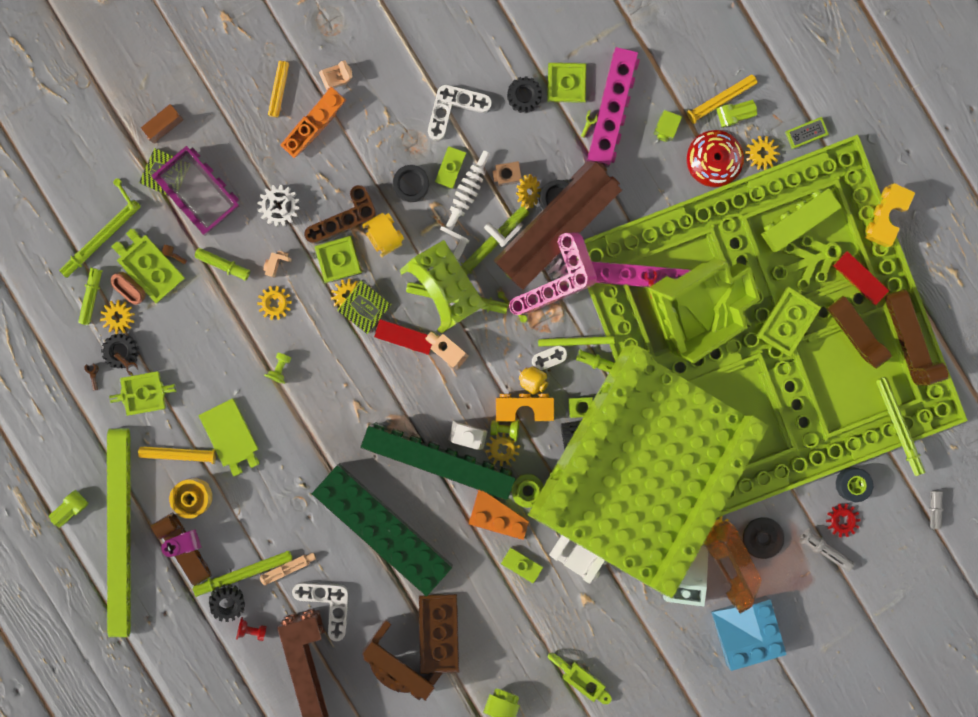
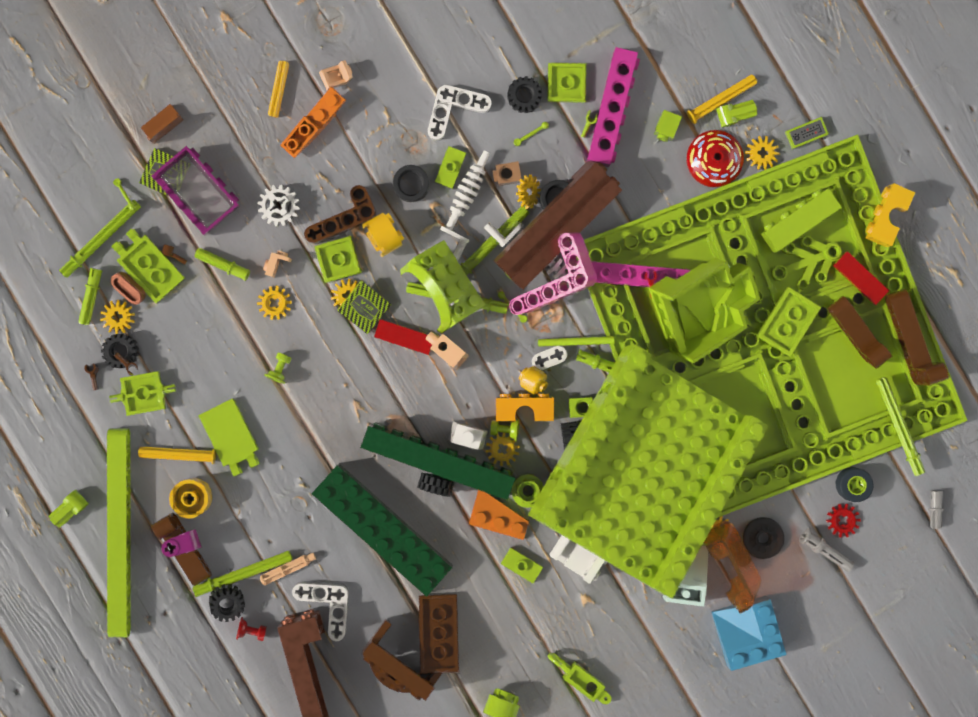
none -> black tyre [417,472,455,497]
none -> lime hinge [514,122,549,146]

